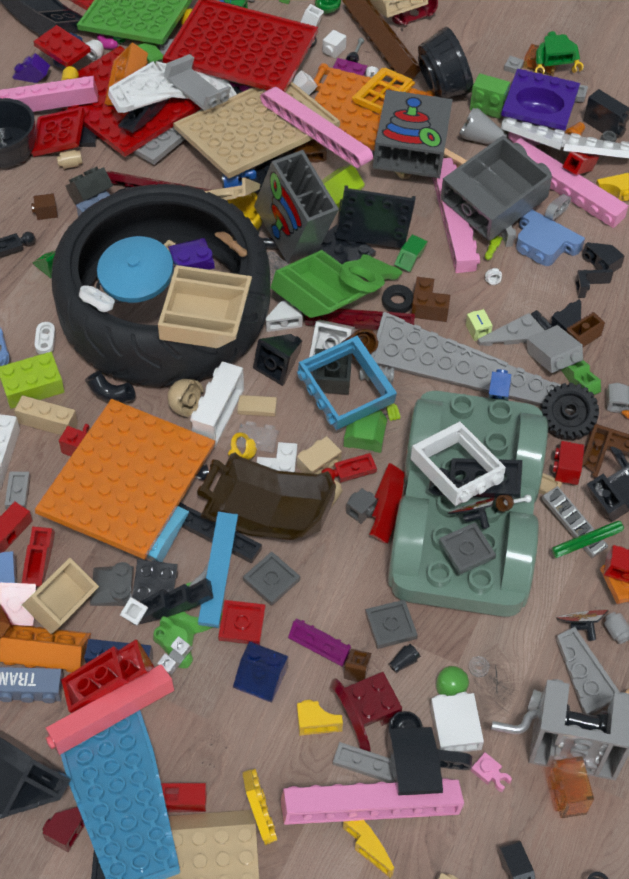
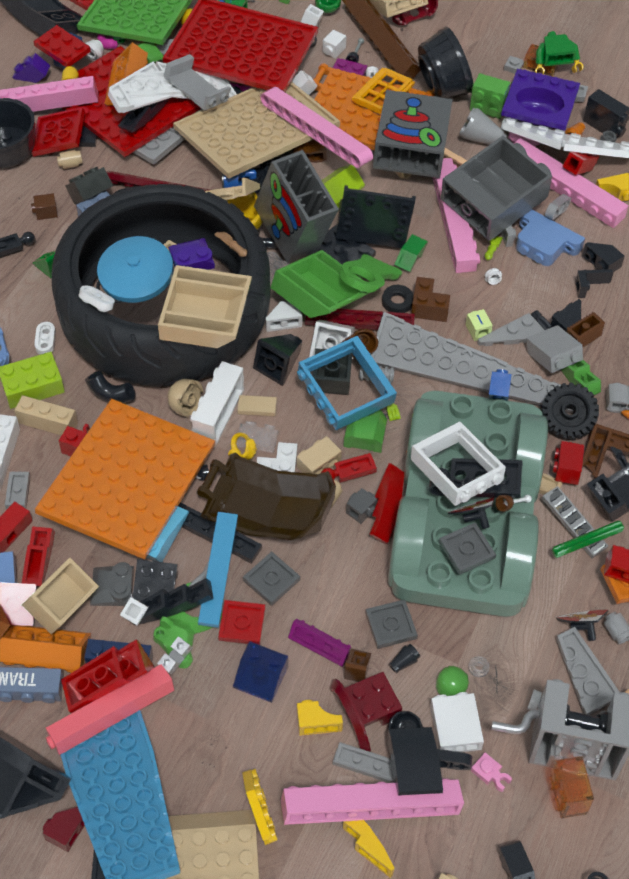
red brick [161,783,207,812] -> none

